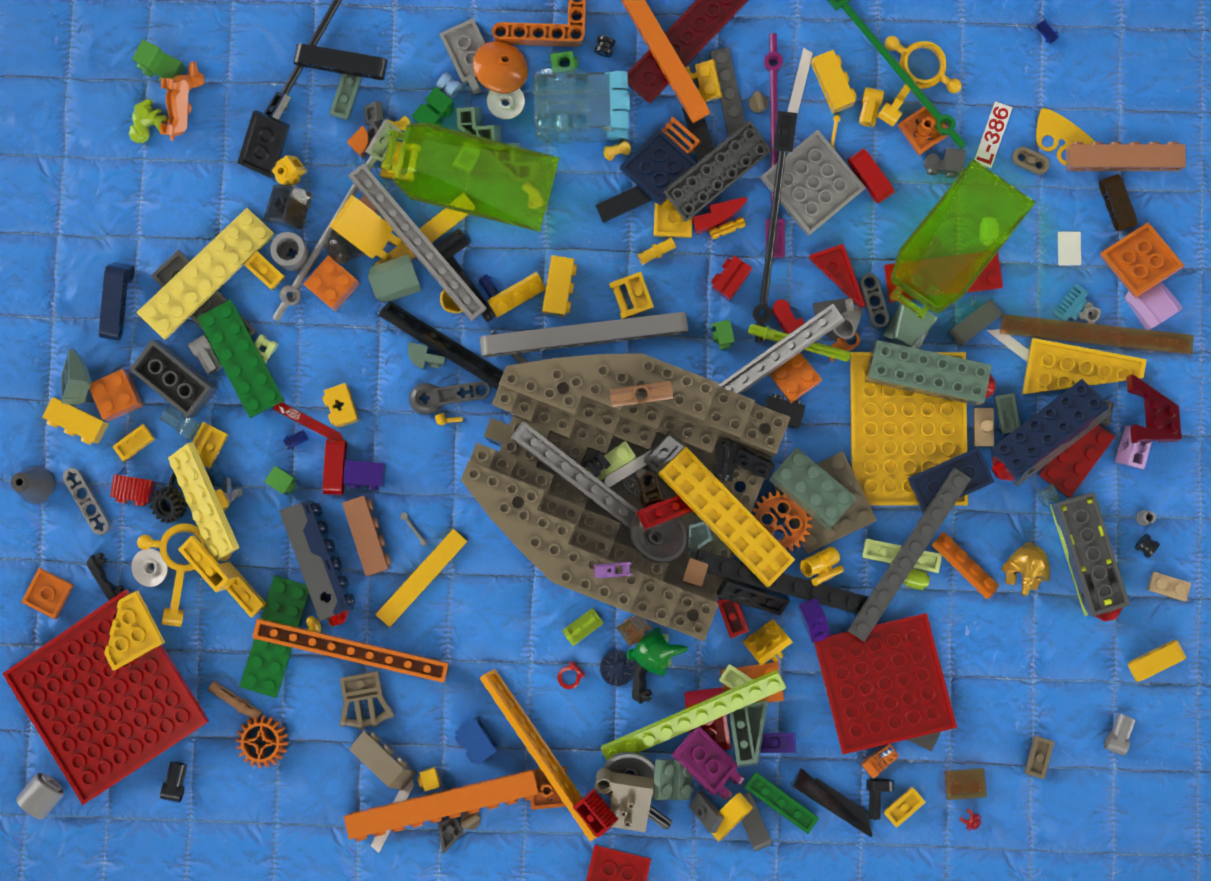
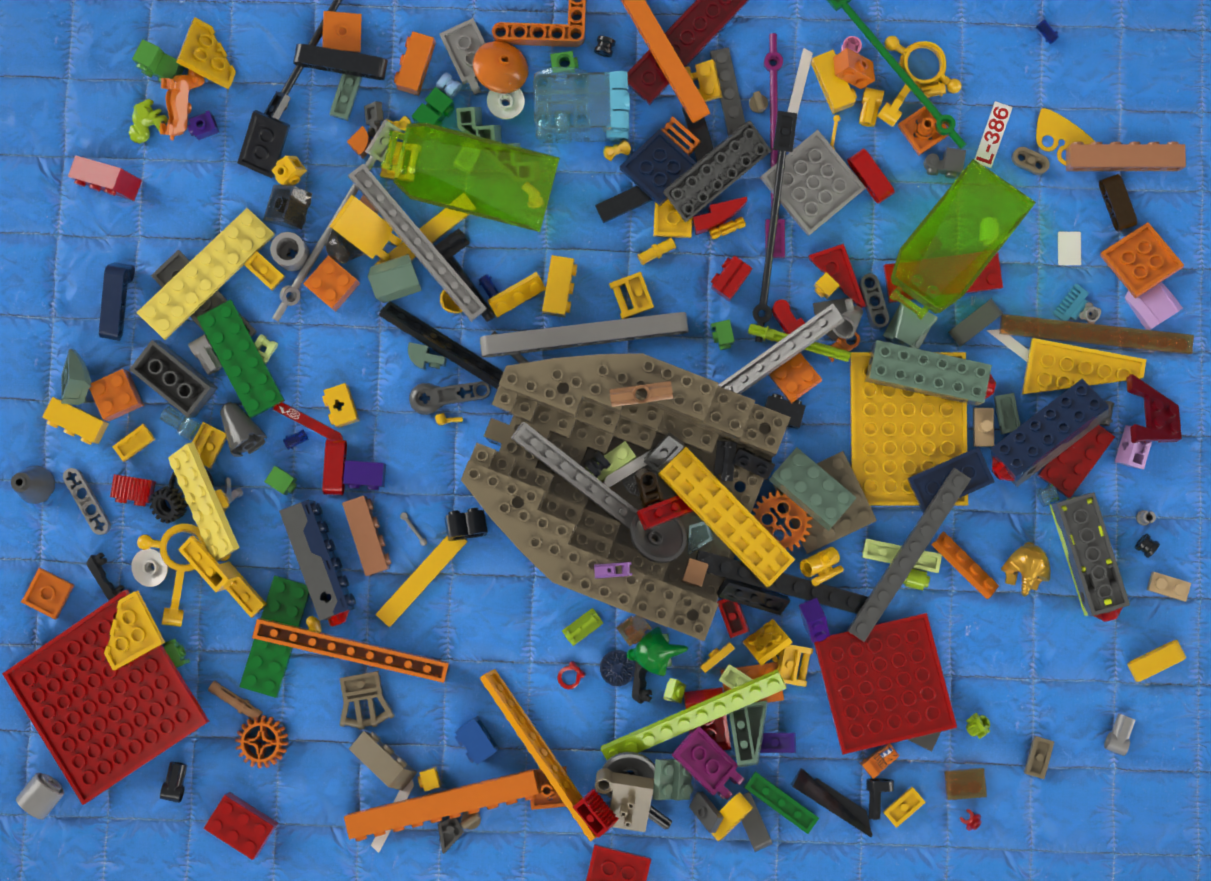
none -> wedge [68,155,142,201]
none -> bright green brick [164,639,190,668]
none -> yellow plate [176,17,236,89]
none -> dark purple brick [187,110,219,140]
none -> red brick [203,792,278,860]
none -> dark grey cone [220,402,267,457]
none -> orange plate [322,11,362,53]
none -> orange brick [394,31,436,96]
none -> black brick [445,508,488,541]
none -> lime bracket [663,678,686,704]
none -> yellow plate [700,642,735,673]
none -> yellow plate [777,644,813,687]
none -> yellow plate [814,272,840,299]
none -> orange brick [833,48,875,89]
none -> bright pink wheel [841,36,862,54]
none -> yellow pin [921,82,946,98]
none -> lime gear [966,713,990,739]

